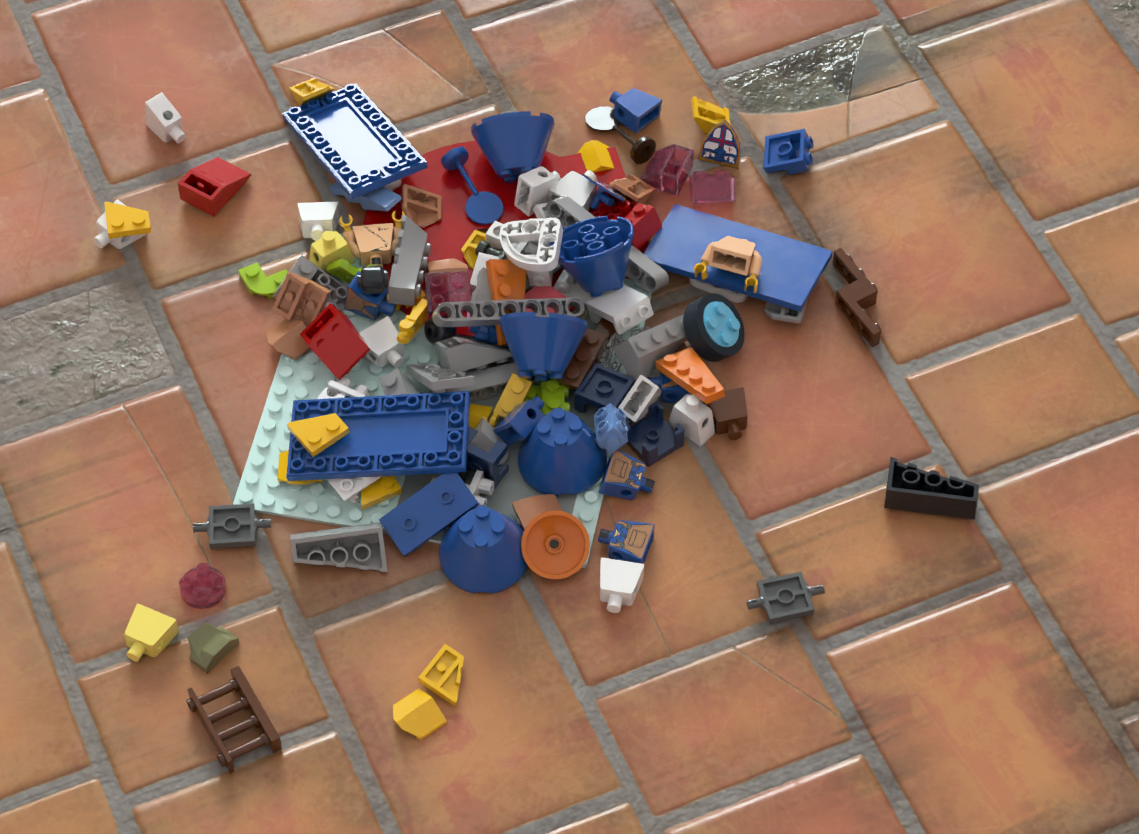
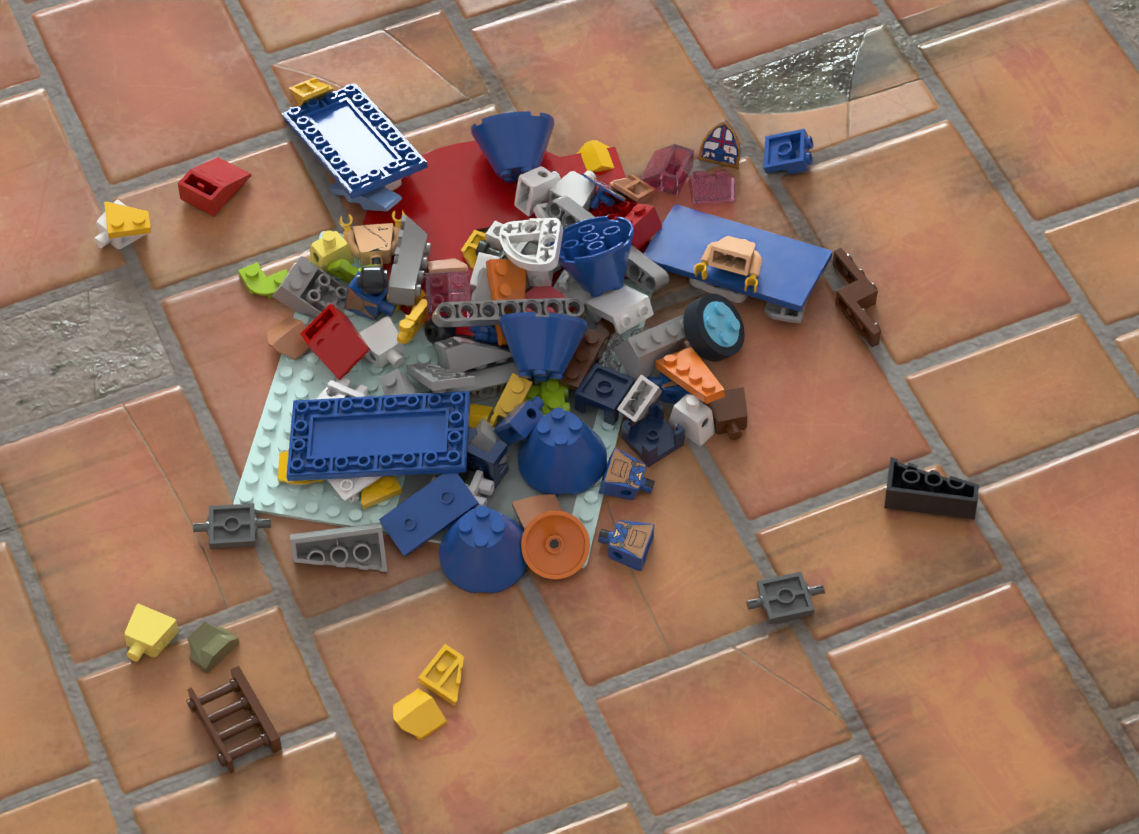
white torso [145,92,186,143] -> none
clear pink tile [179,563,226,609] -> none
nougat slope [272,272,331,326] -> none
yellow wing [287,413,350,457] -> none
white torso [298,202,339,241] -> none
nougat slope [402,184,442,228] -> none
blue piece [441,147,503,225] -> none
dark brown piece [585,107,656,164] -> none
medium blue brick [593,403,628,454] -> none
white torso [600,557,644,613] -> none
blue torso [610,88,662,133] -> none
yellow slope [691,96,730,133] -> none

